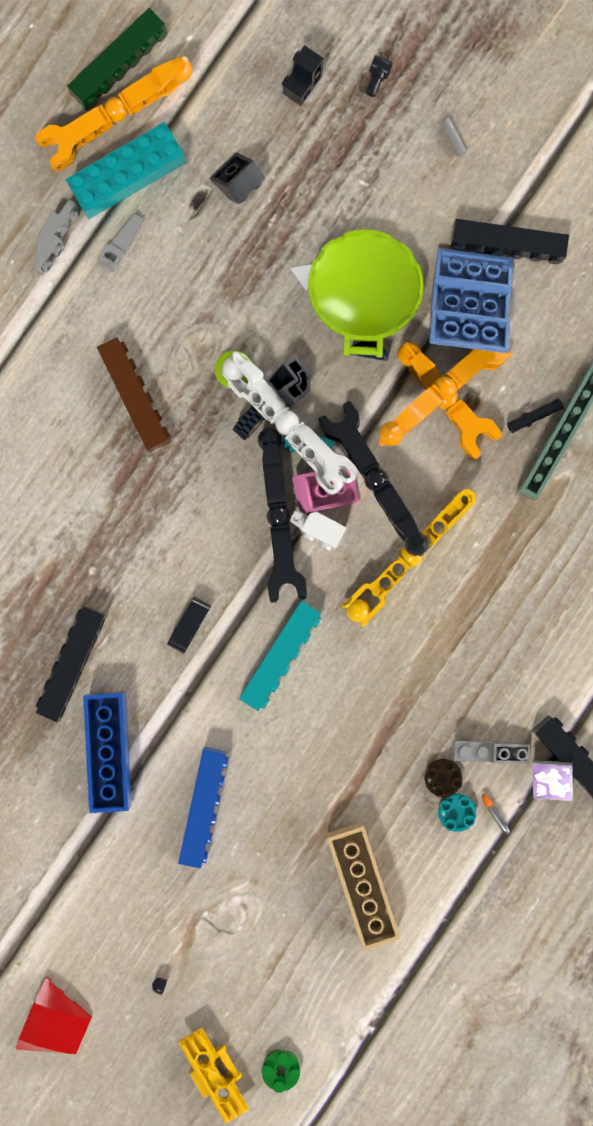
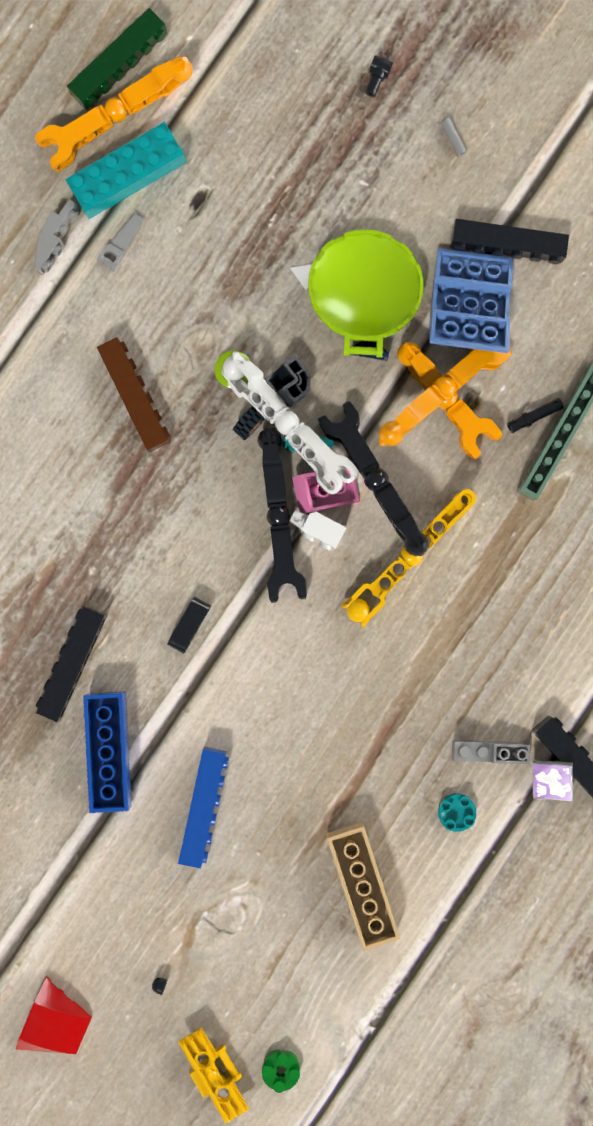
black slope [209,152,265,205] -> none
teal brick [239,601,322,711] -> none
black brick [282,45,324,106] -> none
dark brown dish [424,759,463,797] -> none
flat silver piece [482,794,510,835] -> none

